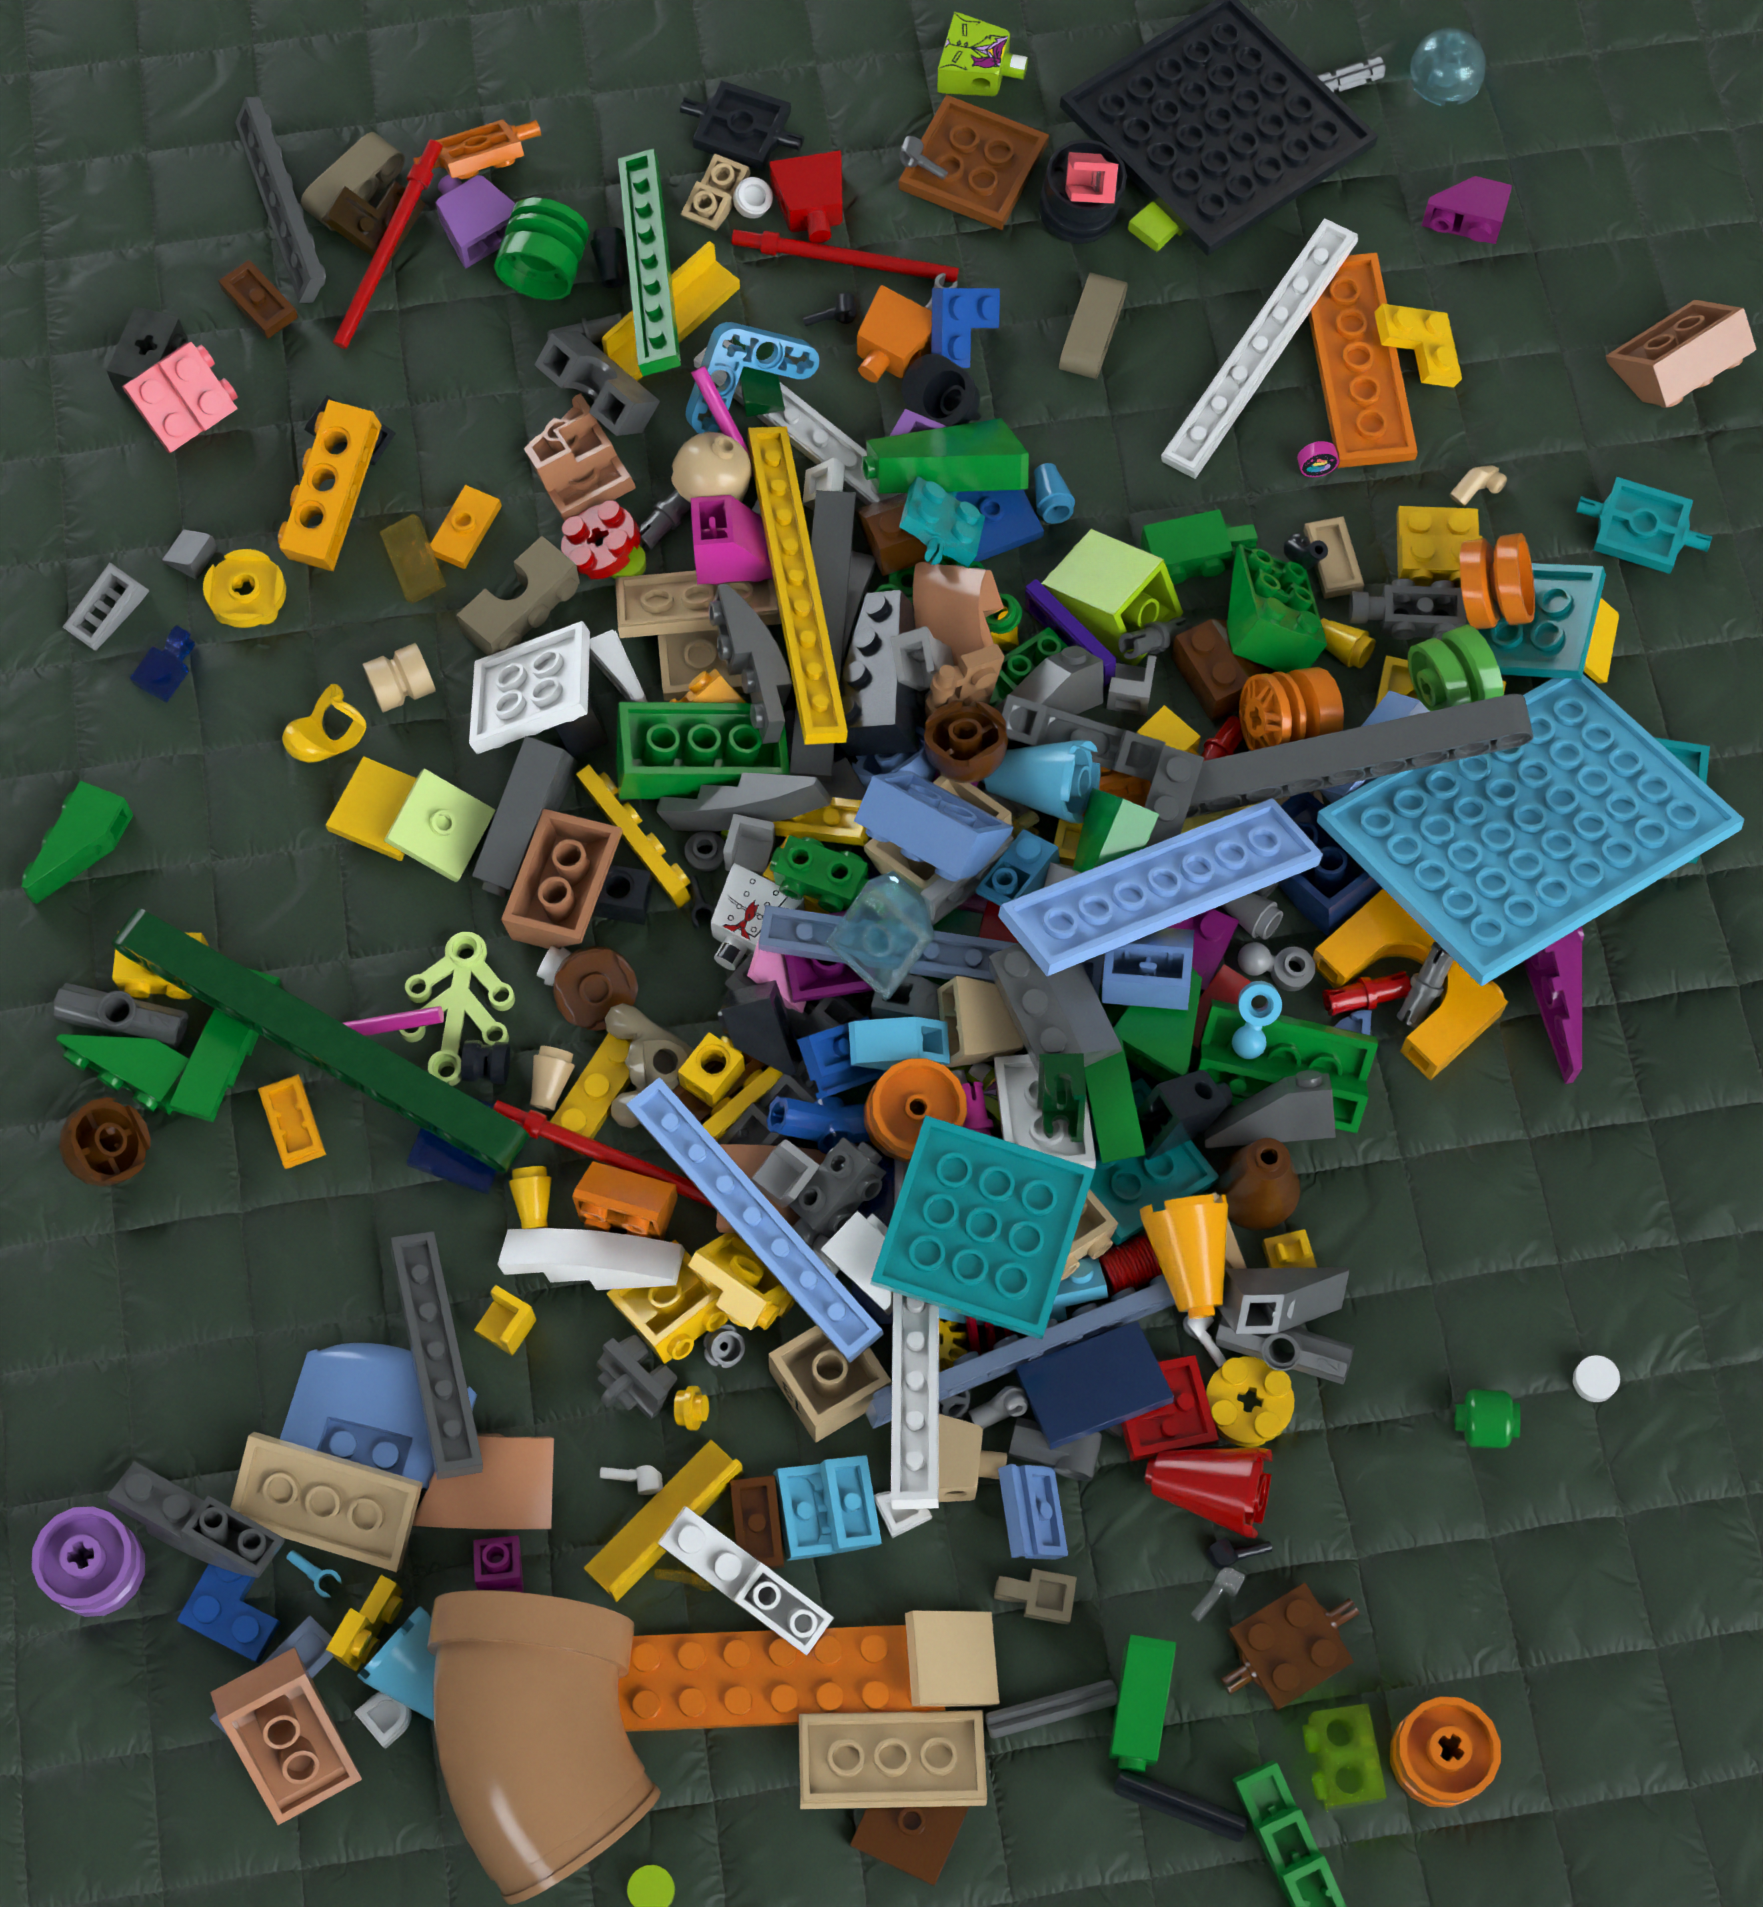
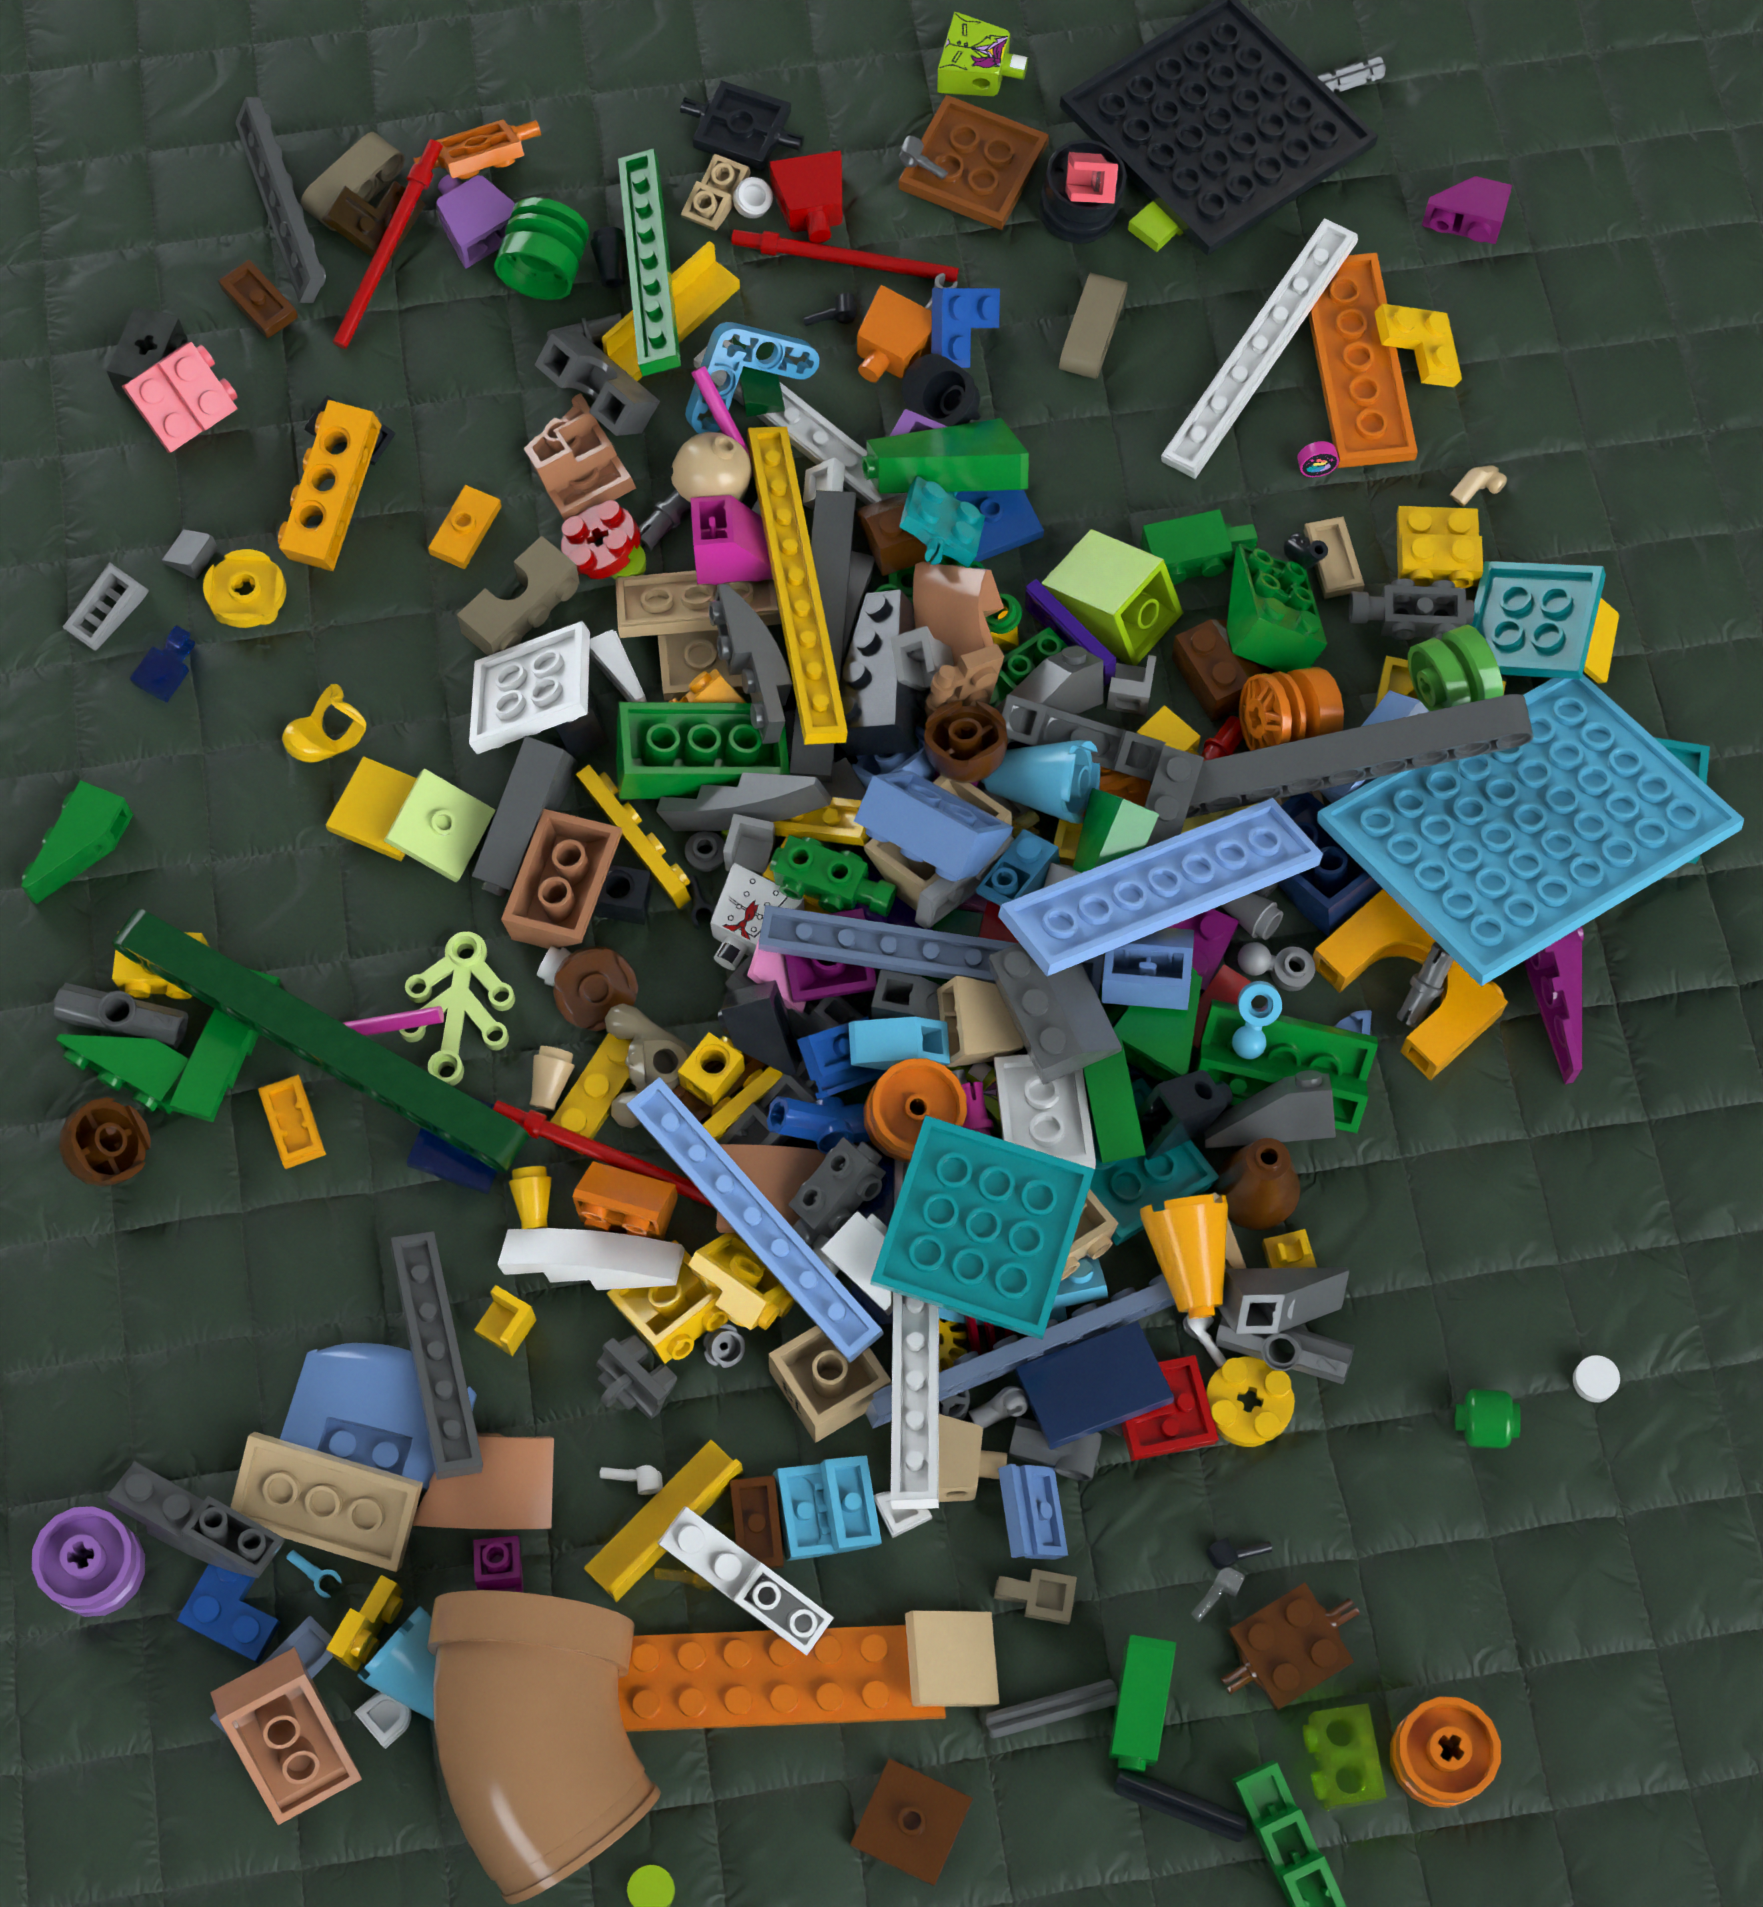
tan wheel [362,643,436,713] -> none
clear yellow plate [380,514,446,604] -> none
black wheel [461,1039,511,1085] -> none
yellow plate [674,1386,709,1430] -> none
light grey panel [750,1139,820,1208] -> none
tan tile [799,1710,987,1809] -> none
clear light blue slope [825,871,935,1000] -> none
dark azure cone [1034,463,1075,524] -> none
dark green hinge [1037,1053,1086,1142] -> none
red piece [1098,1233,1163,1296] -> none
dark grey pin [1119,616,1191,659] -> none
red cone [1145,1447,1272,1538] -> none
yellow cone [1321,618,1376,668] -> none
red pin [1322,971,1411,1016] -> none
clear light blue cylinder [1410,27,1486,105] -> none
orange wheel [1460,533,1535,630] -> none
teal plate [1576,477,1712,574] -> none
nougat slope [1605,300,1757,408] -> none

